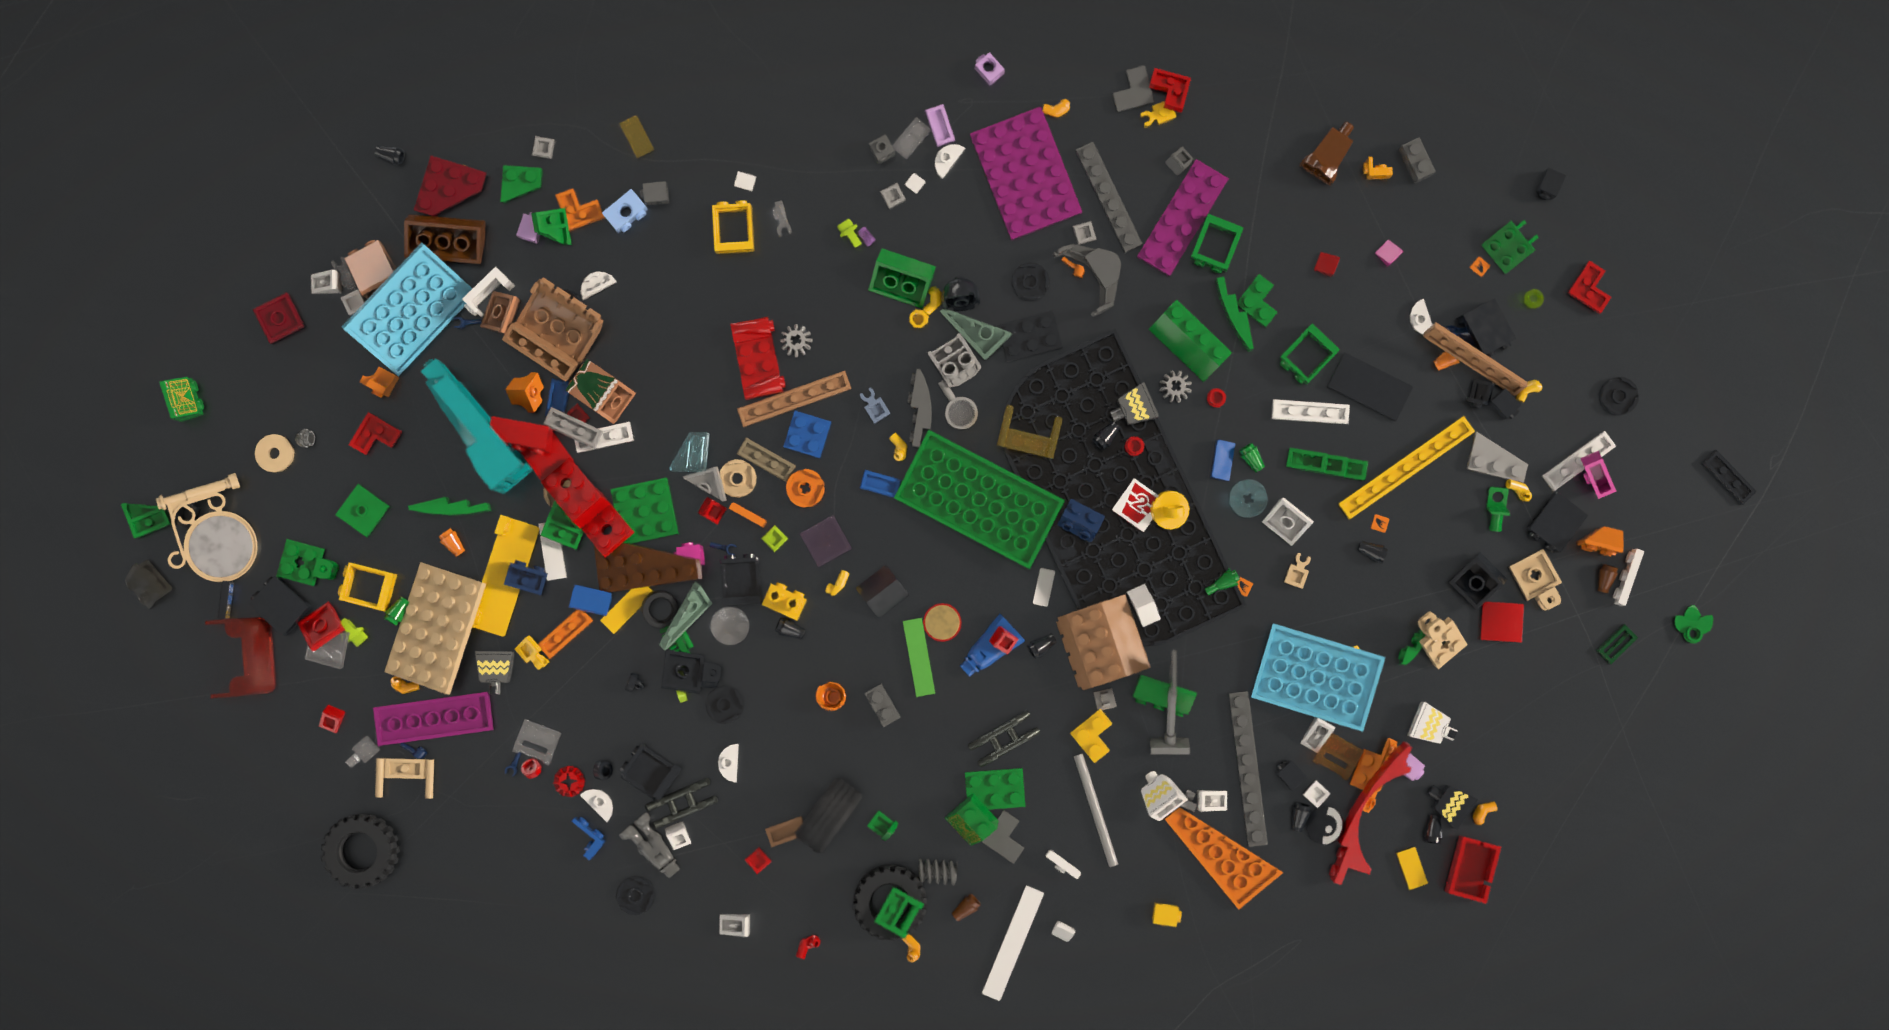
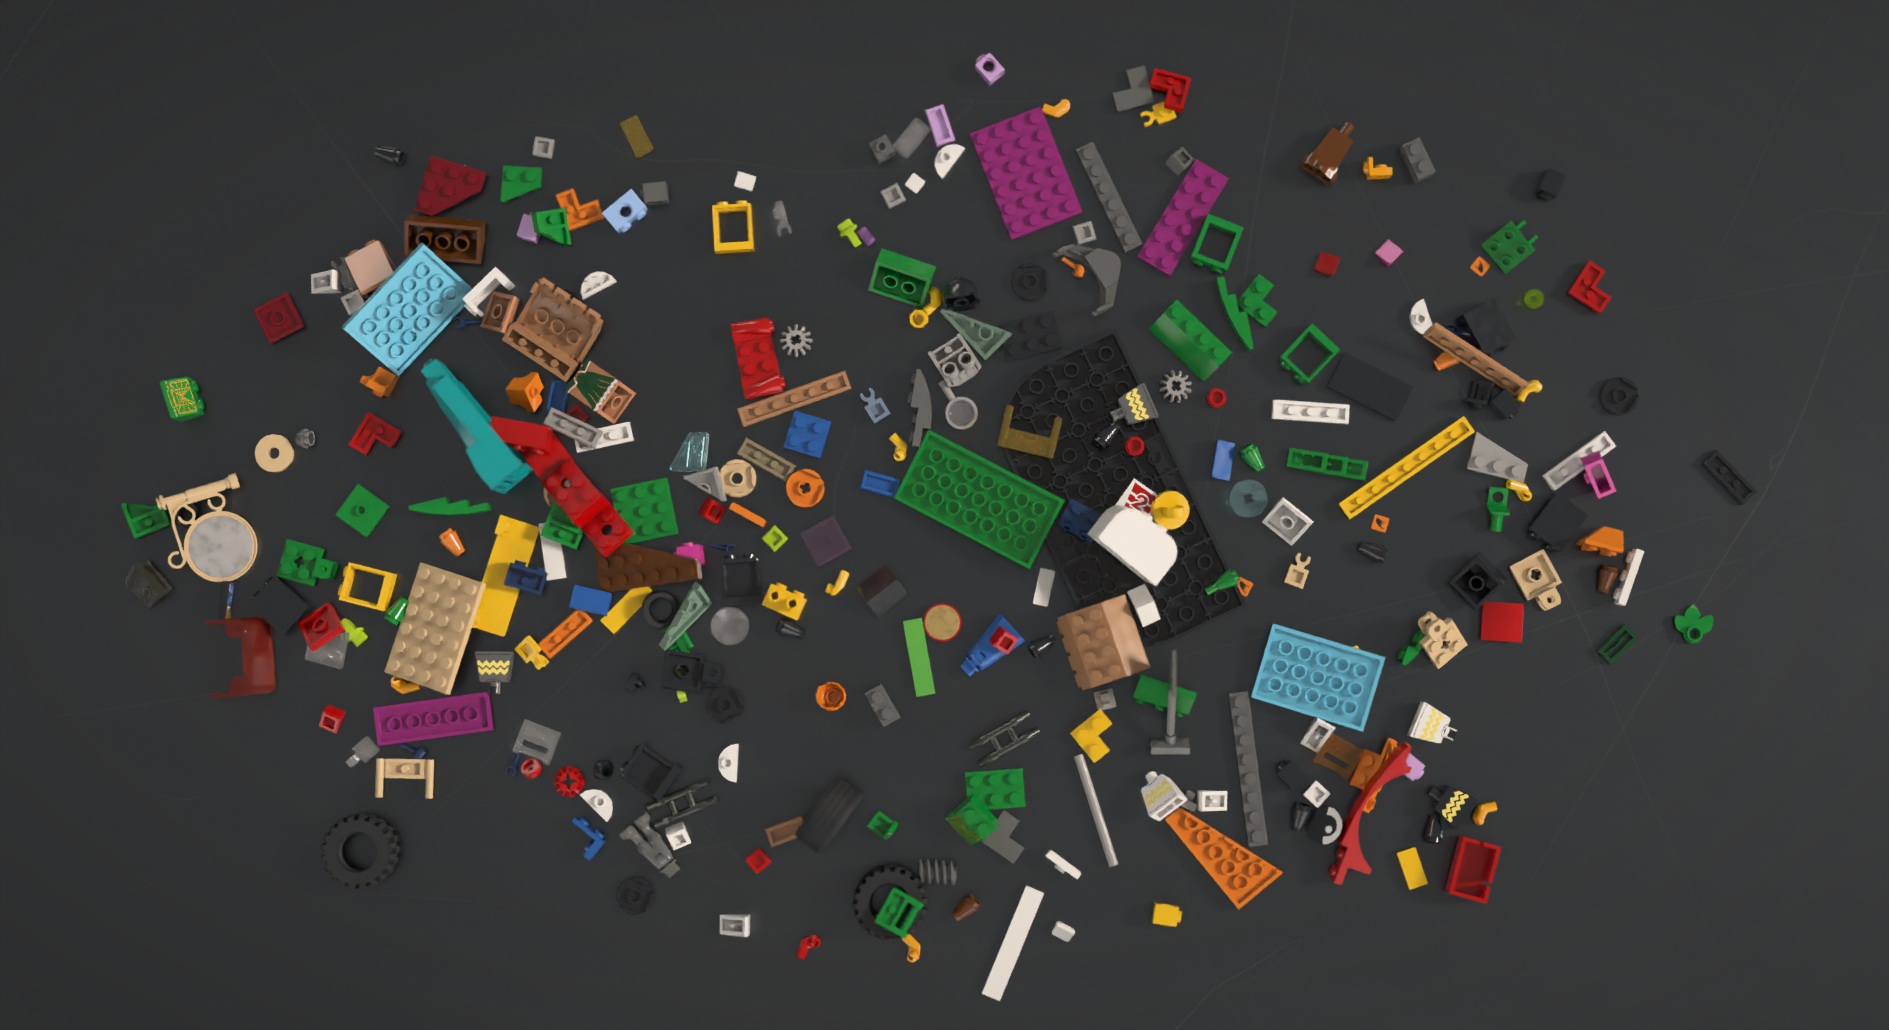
none -> white brick [1088,505,1177,586]

